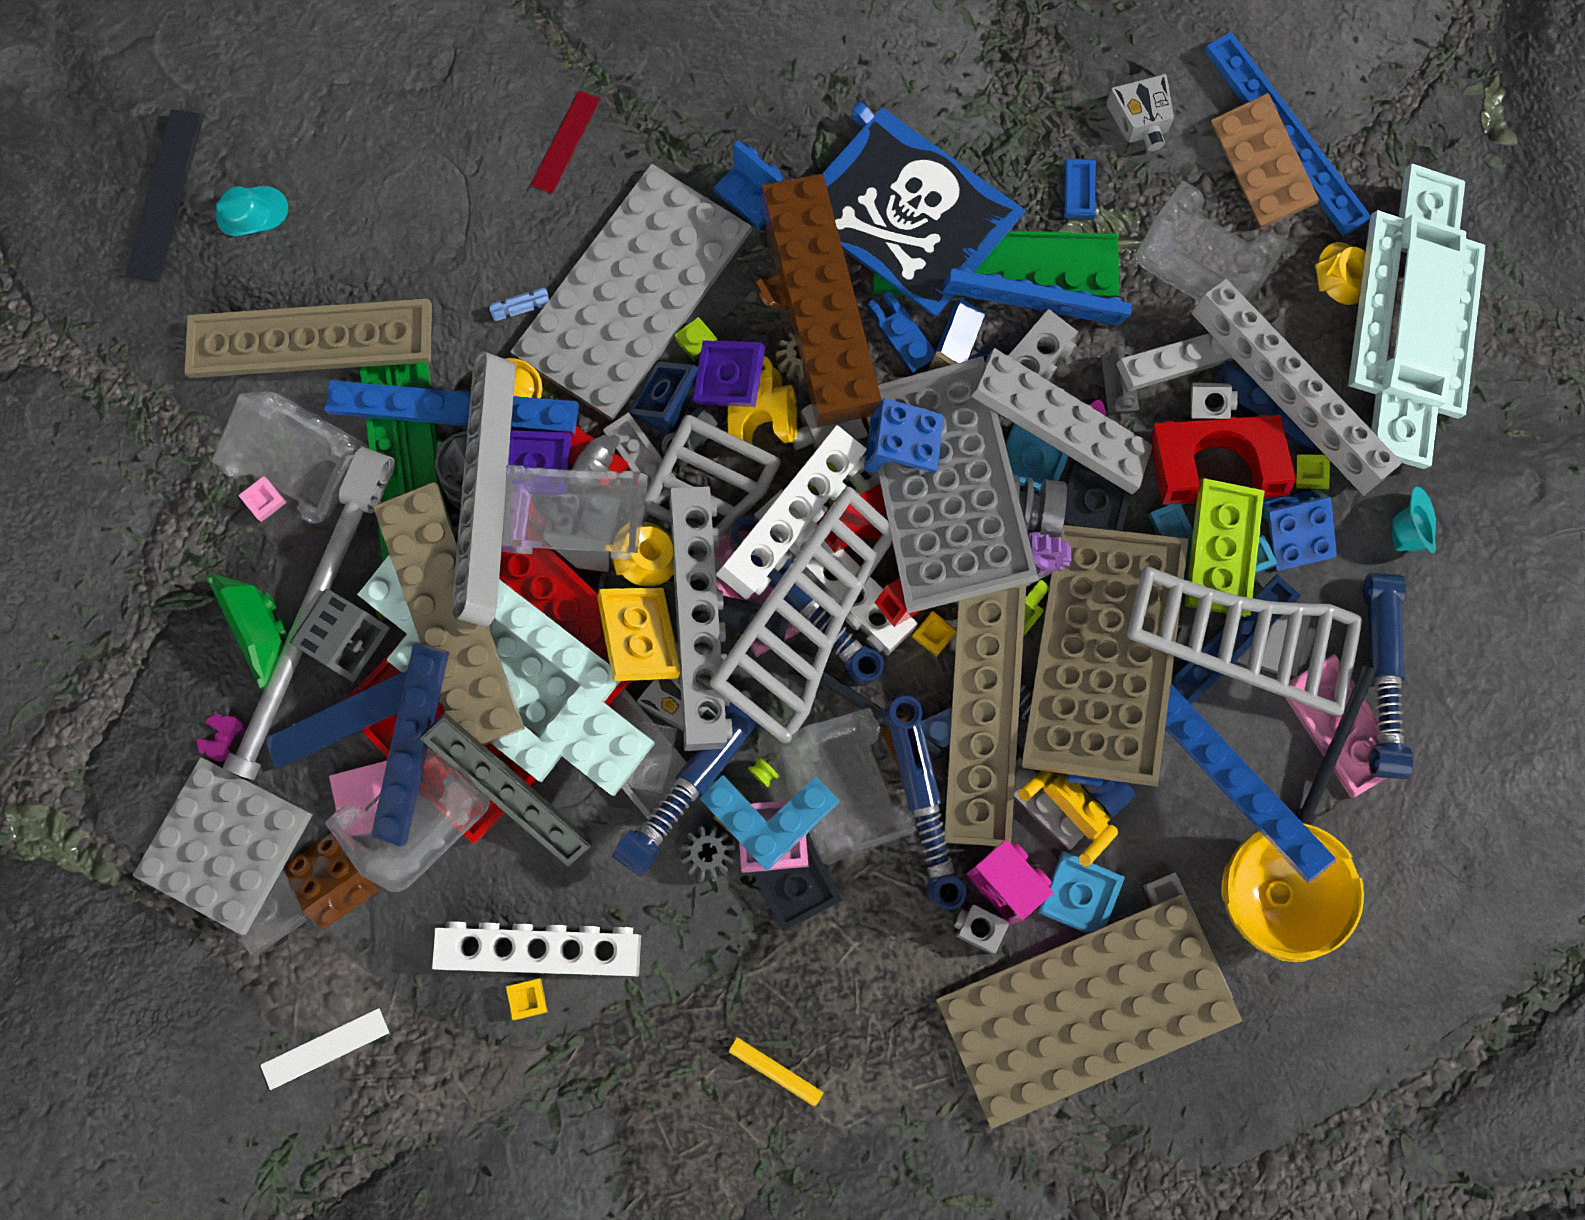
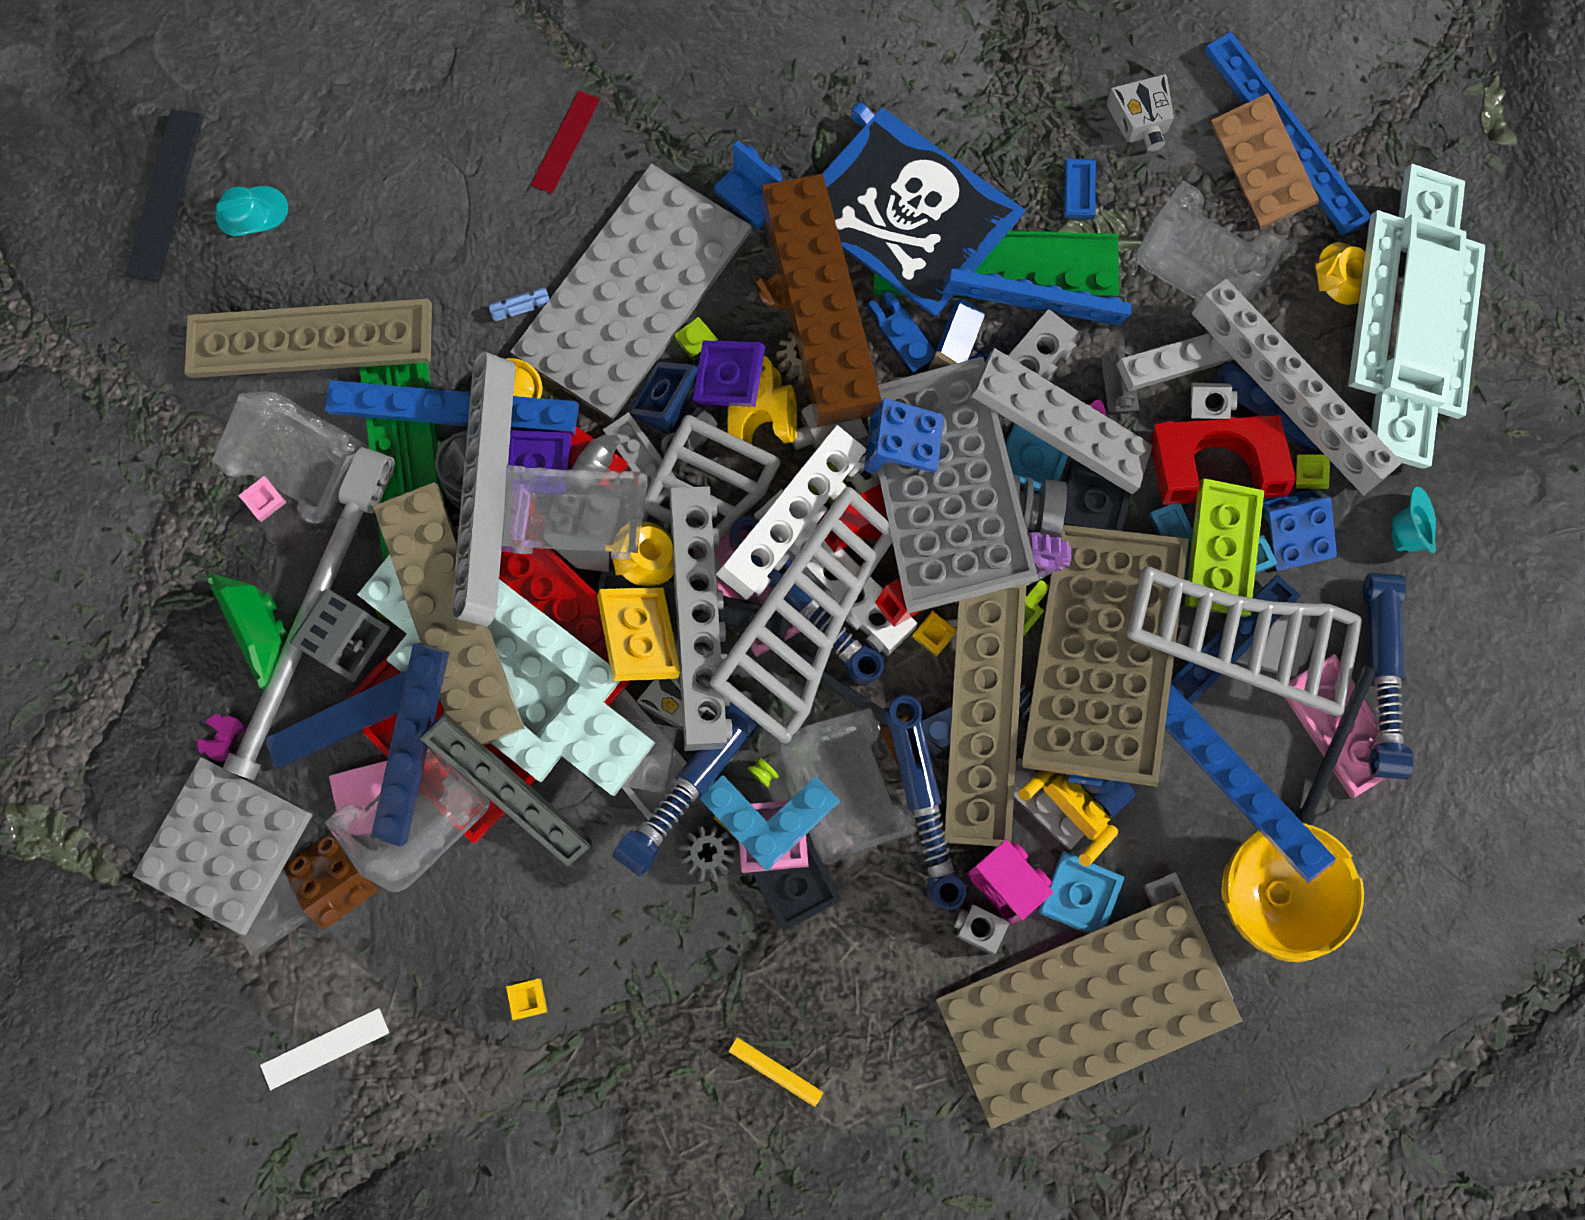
white brick [432,922,641,976] -> none

